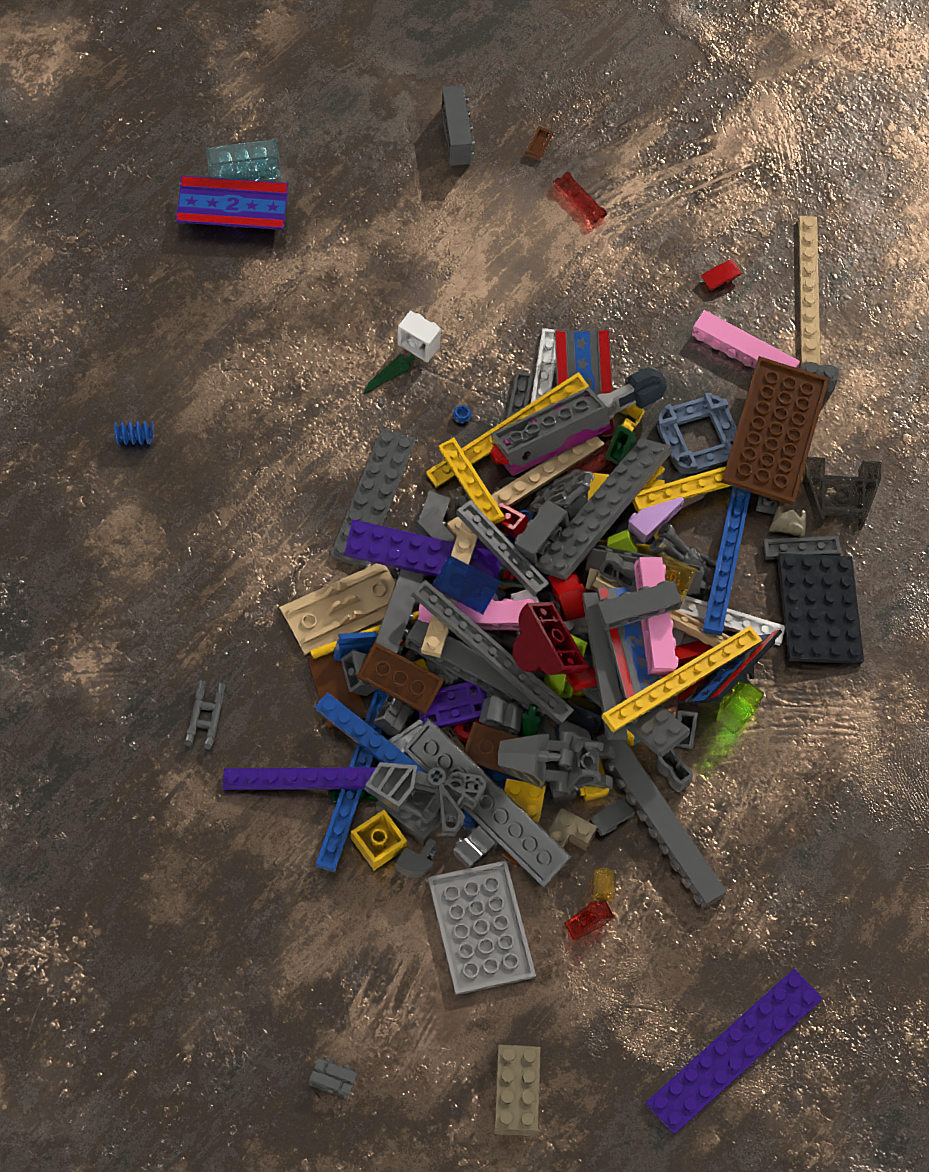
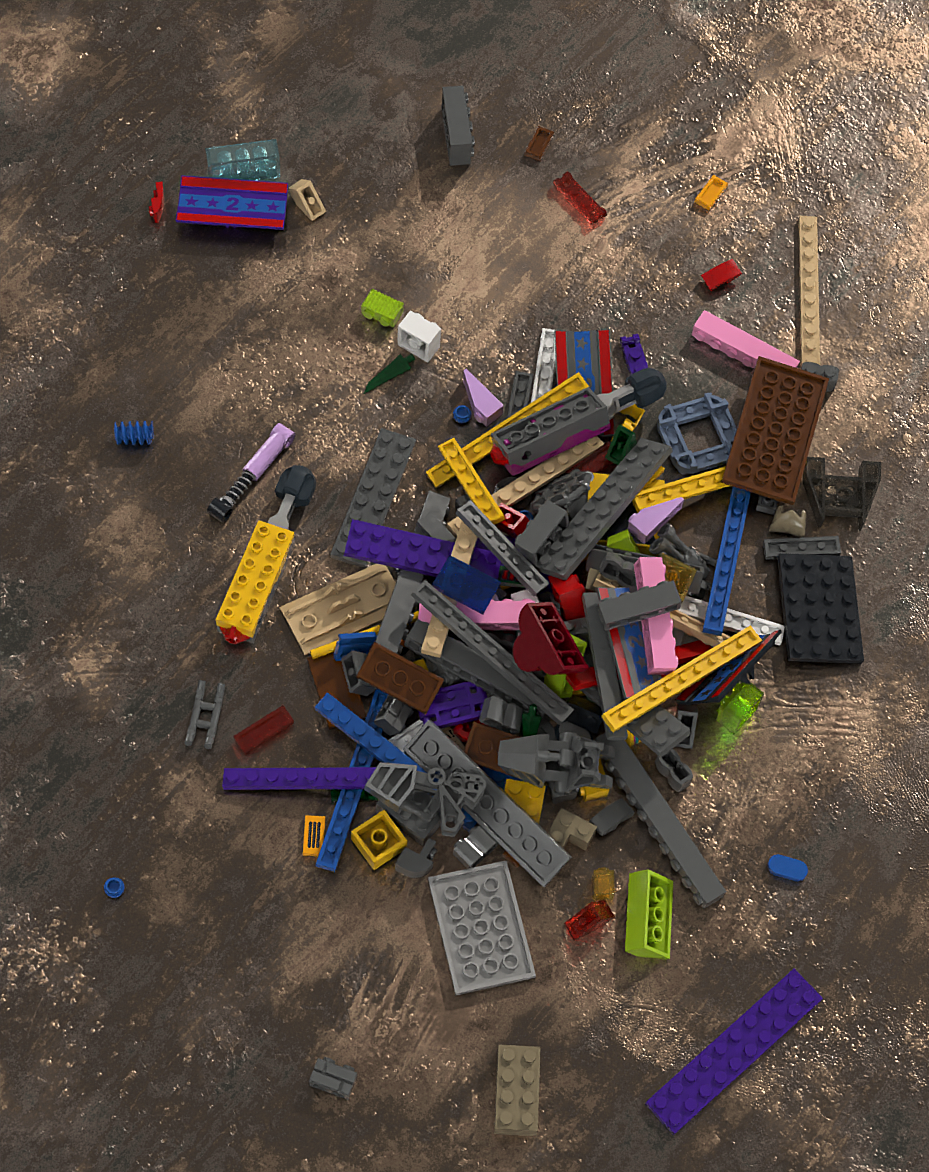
none -> blue plate [104,877,125,898]
none -> red slope [148,181,164,223]
none -> piece [207,423,296,523]
none -> yellow piece [216,465,316,644]
none -> clear red plate [233,705,294,754]
none -> tan slope [288,179,326,221]
none -> light orange tile [303,815,325,856]
none -> lime brick [361,289,404,328]
none -> lavender slope [463,369,504,427]
none -> dark purple plate [620,334,648,375]
none -> lime slope [625,869,673,959]
none -> light orange tile [694,175,728,211]
none -> blue tile [767,854,808,882]

